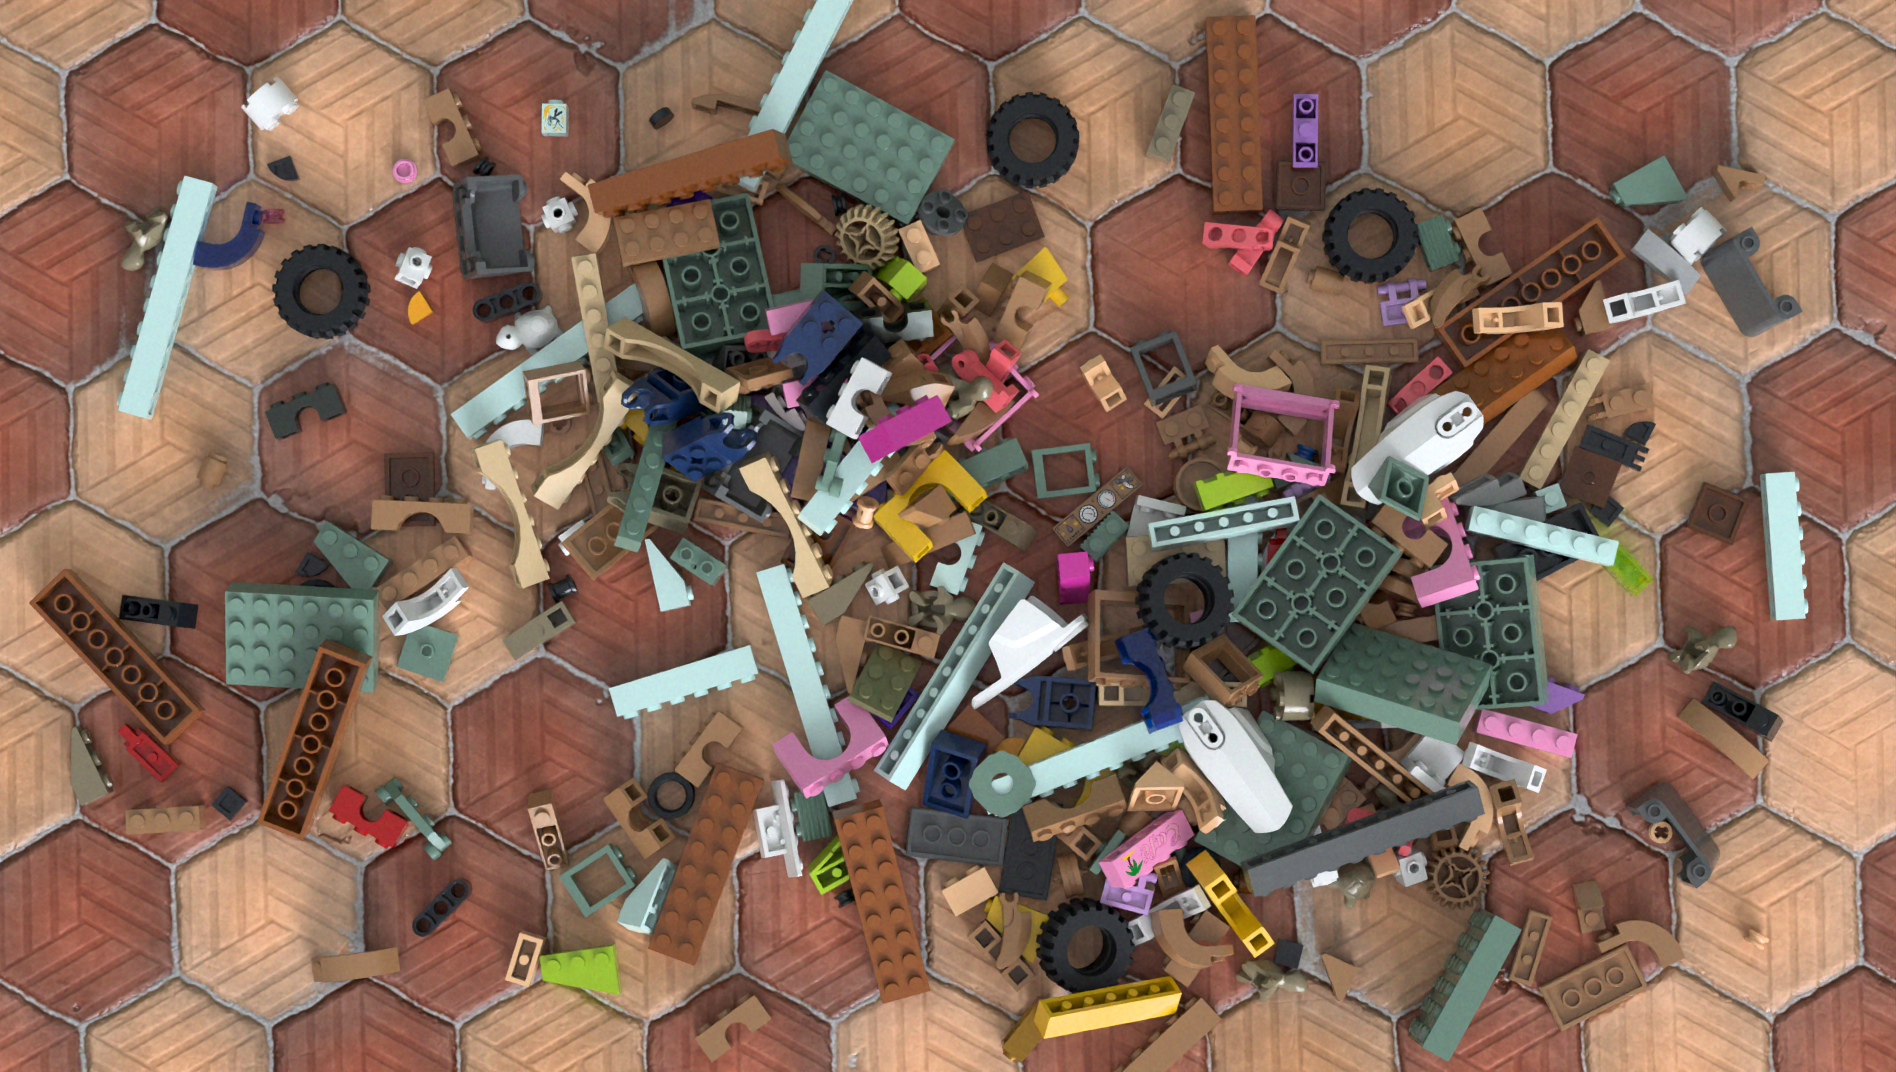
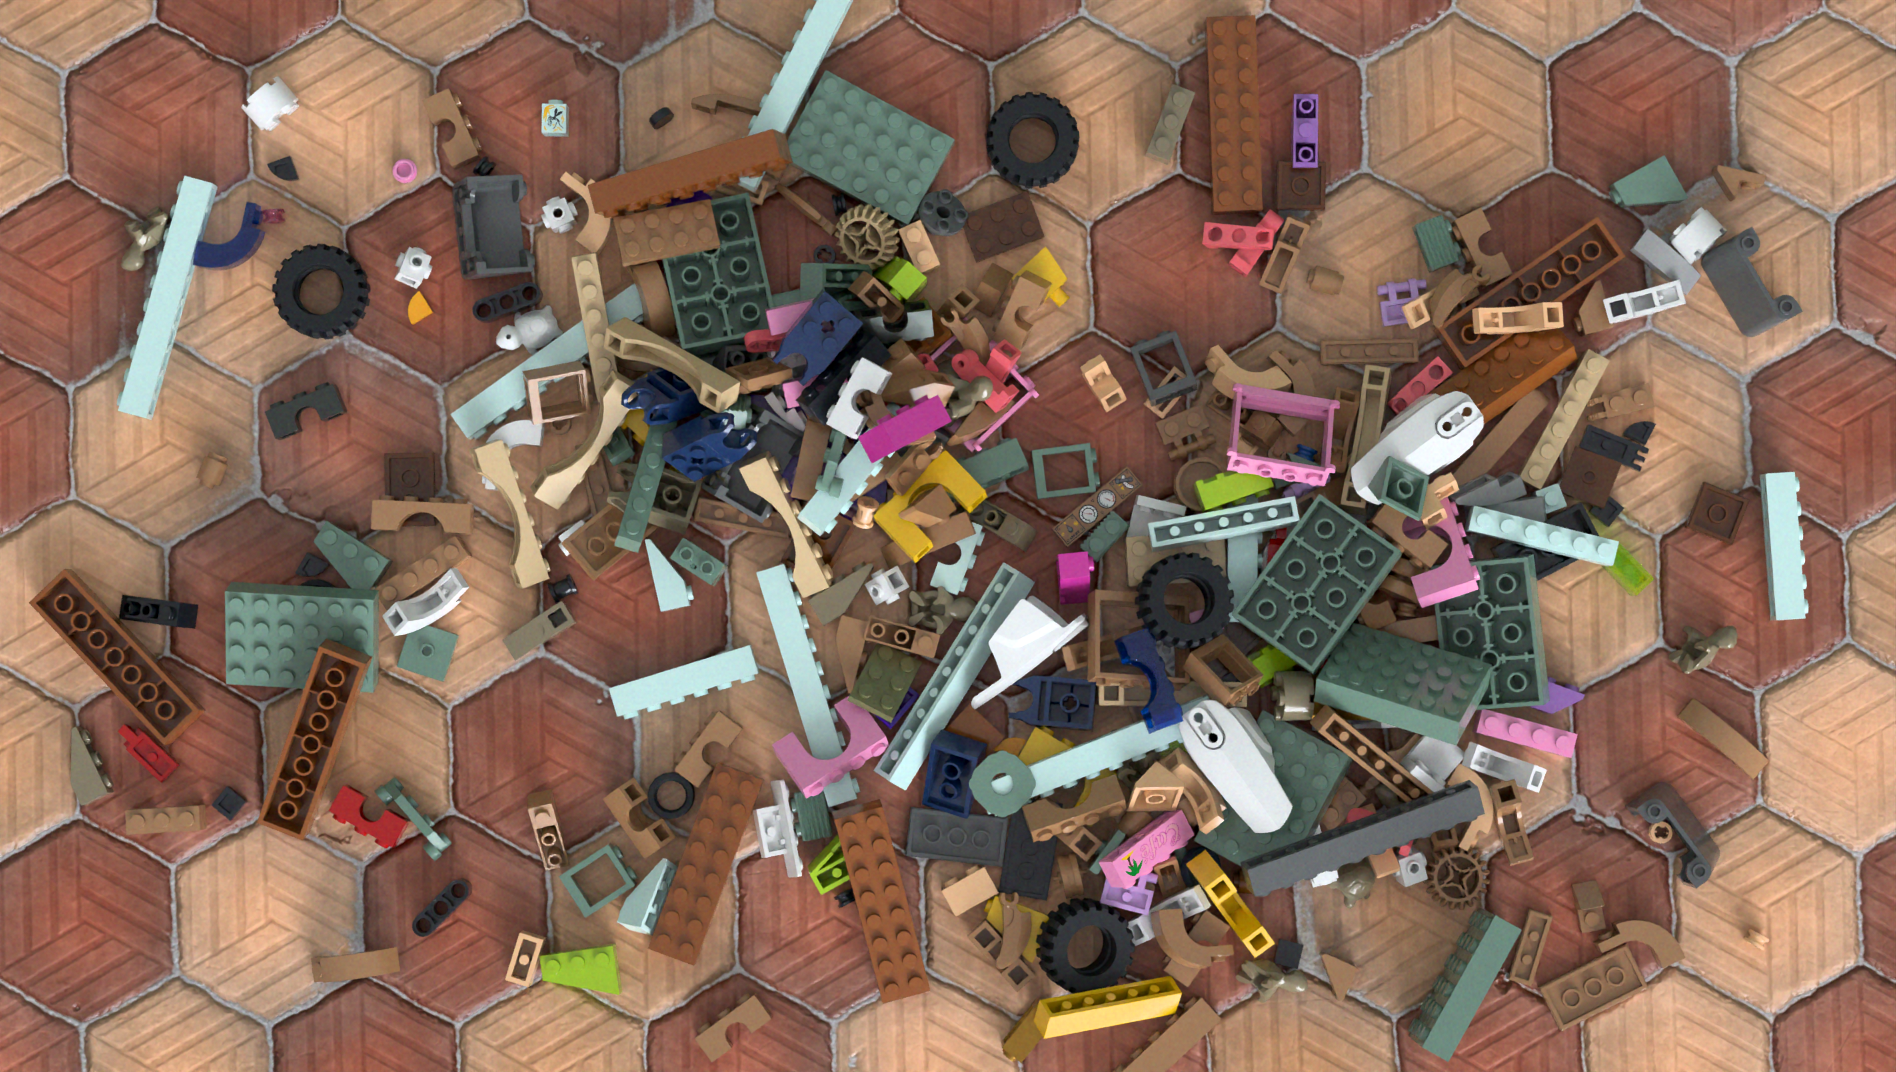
black tyre [1322,188,1419,284] -> none
black slope [1702,682,1784,742] -> none

